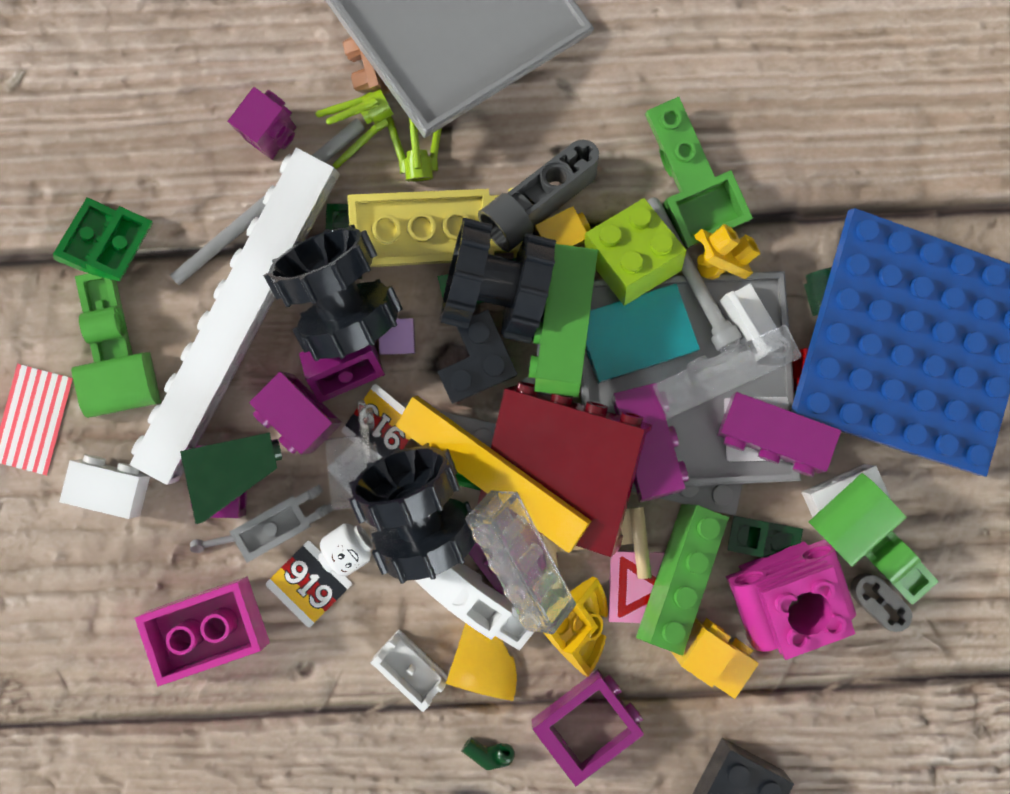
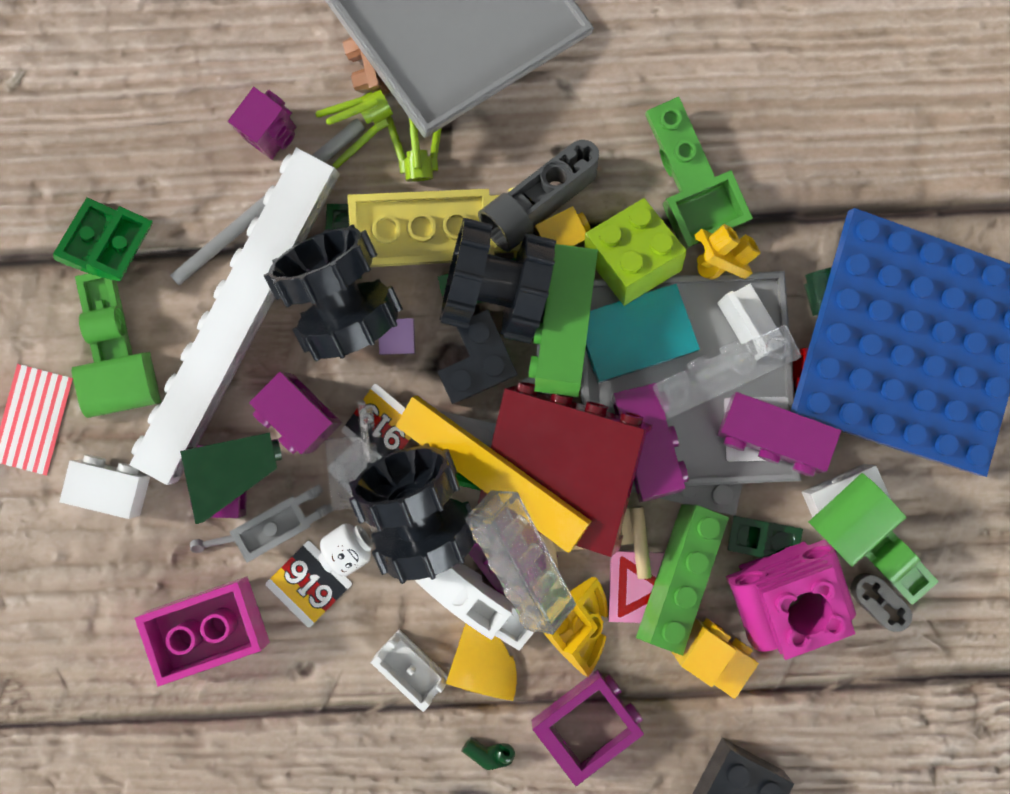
magenta brick [299,345,385,403] -> none
light grey piece [647,197,743,351] -> none

